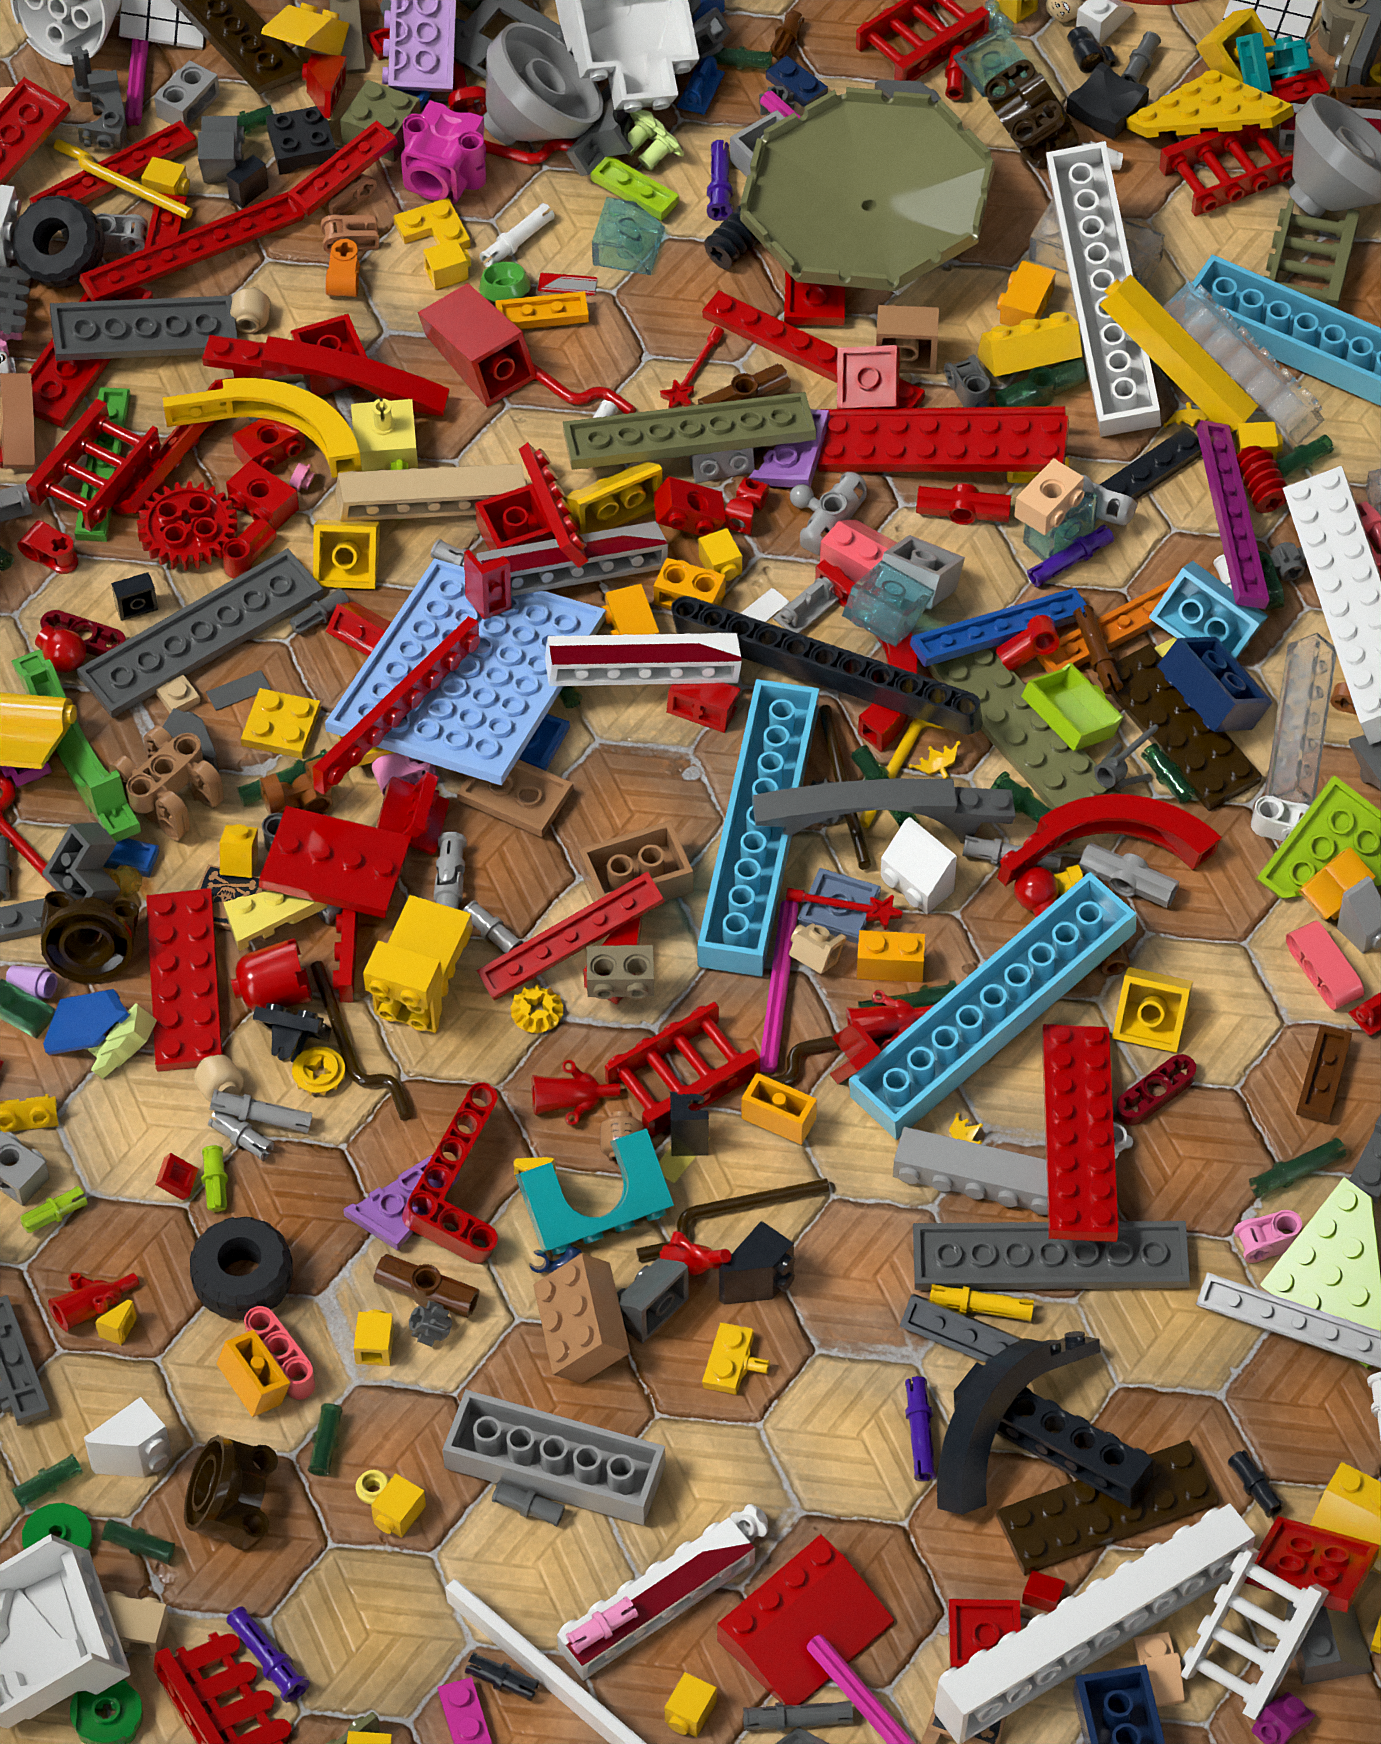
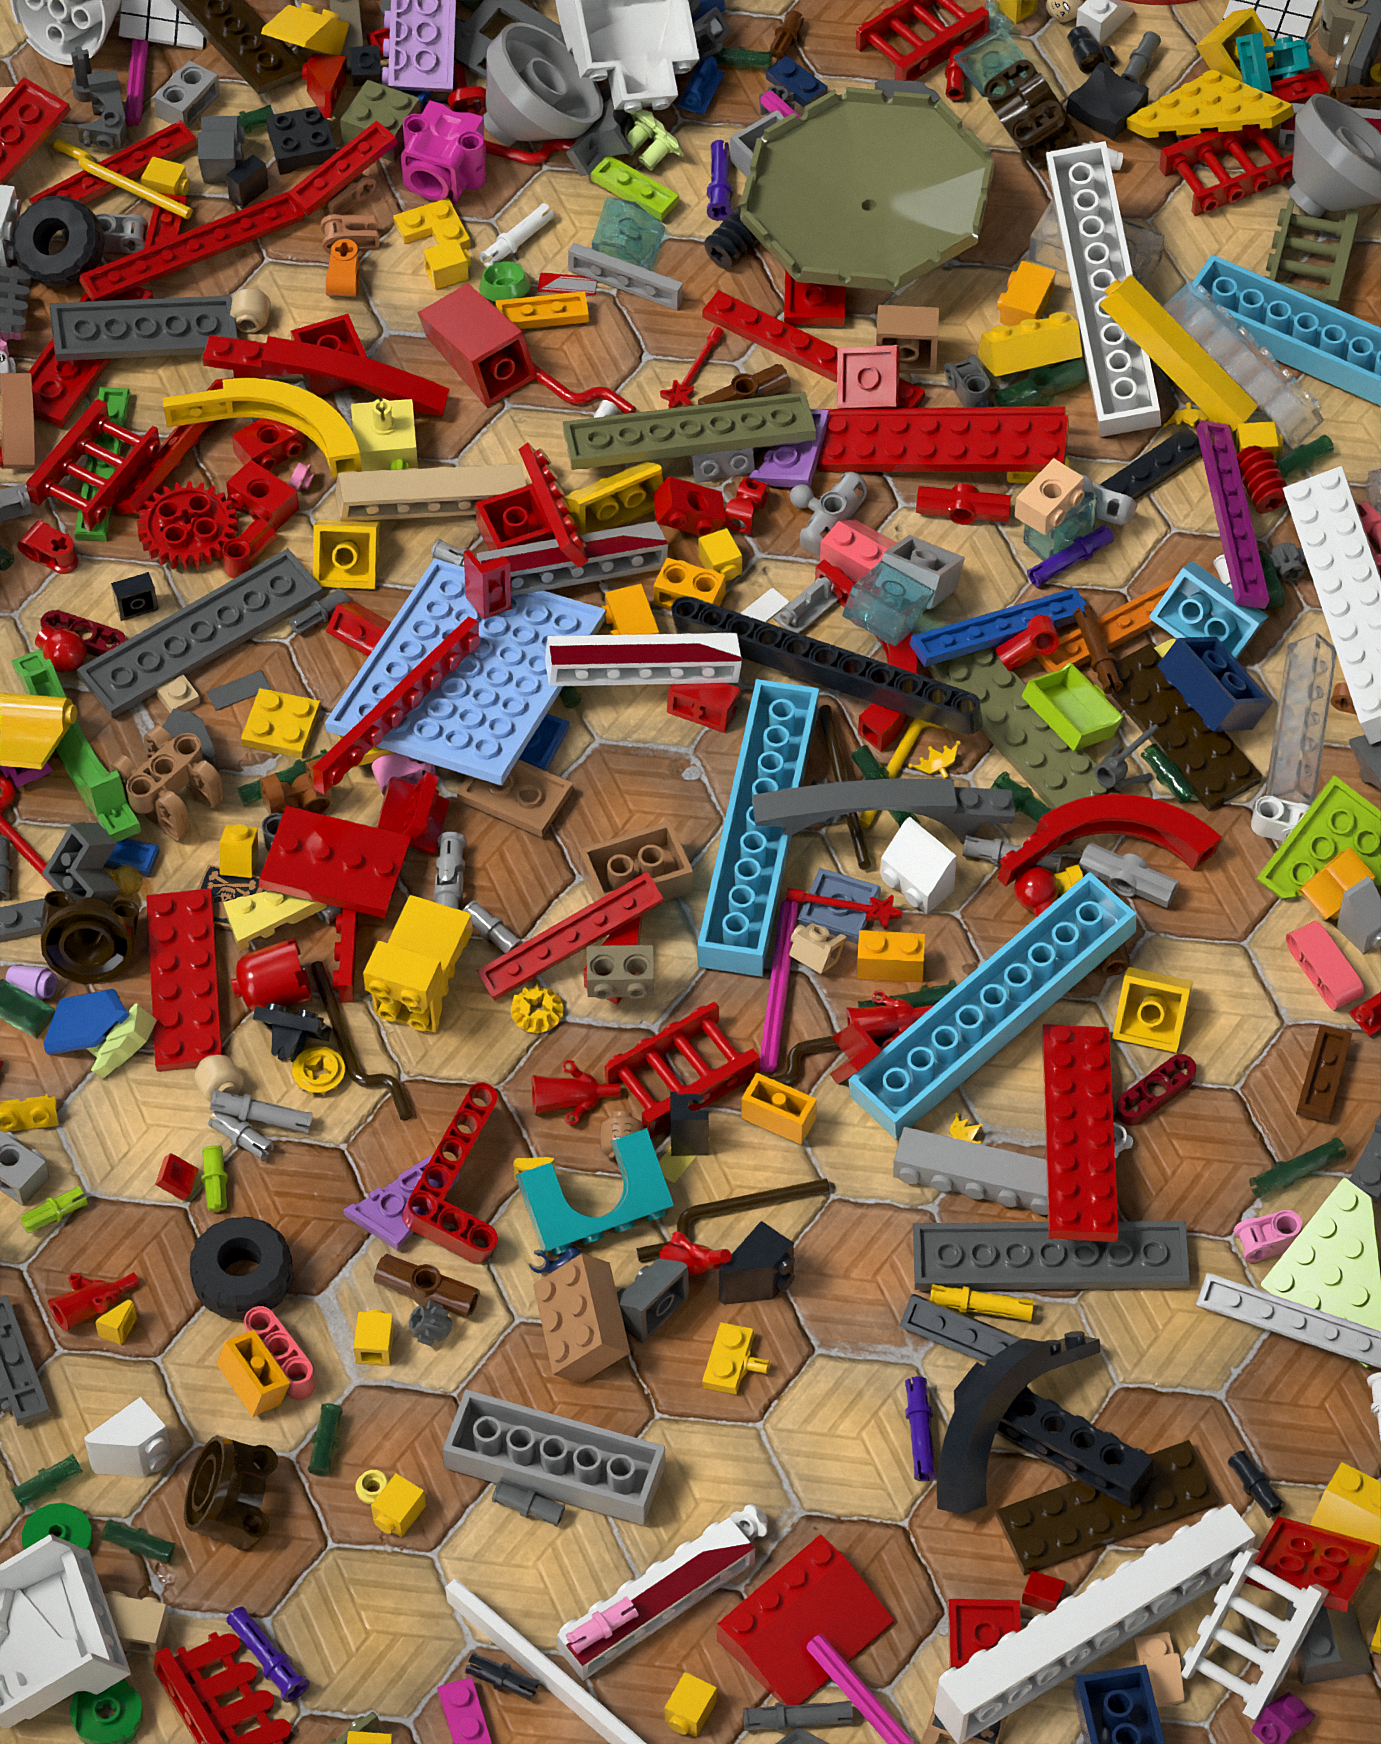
none -> black brick [350,45,382,87]
none -> light grey plate [568,243,683,310]

